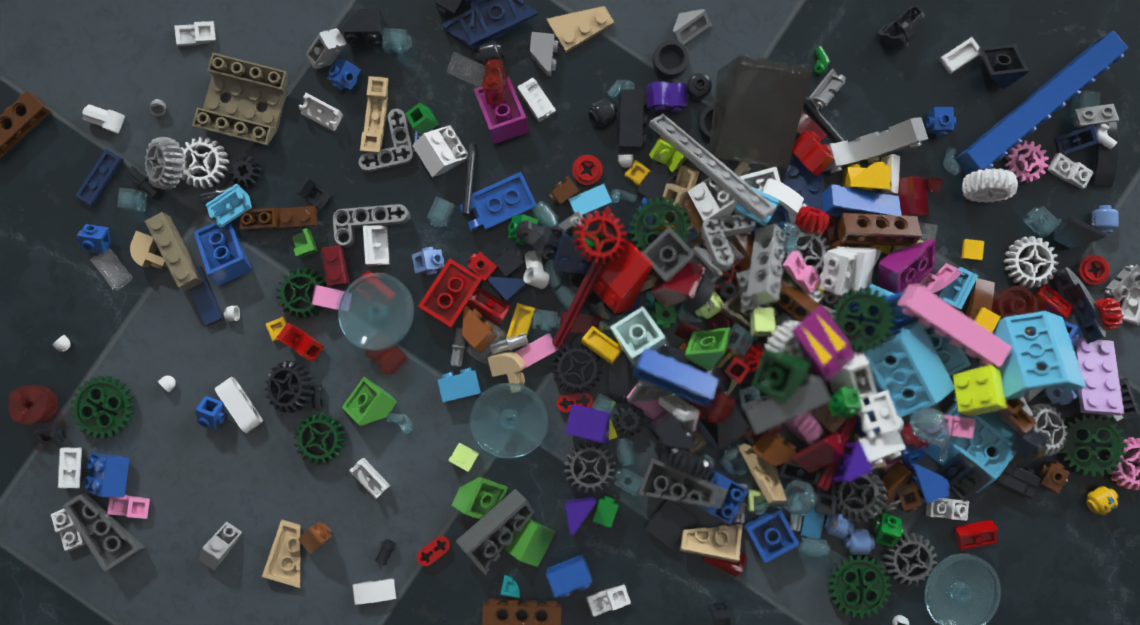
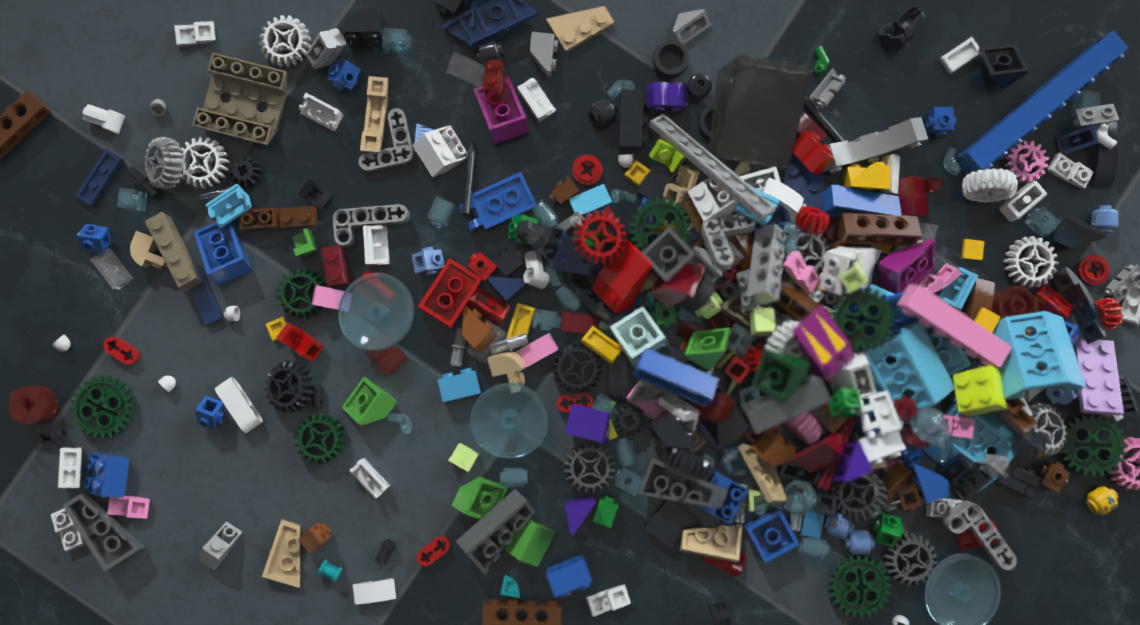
green brick [405,103,439,134] -> none
dark red axle [552,260,603,348] -> none
none -> red beam [104,337,140,364]
none -> white gear [259,15,311,67]
none -> teal bush [317,559,343,584]
none -> clear light blue brick [500,467,528,487]
none -> yellowish green panel [839,262,868,293]
none -> dark red gear [893,396,919,420]
none -> light grey beam [942,501,1017,570]
none -> light grey hinge [976,454,1009,477]
none -> white brick [999,181,1047,222]

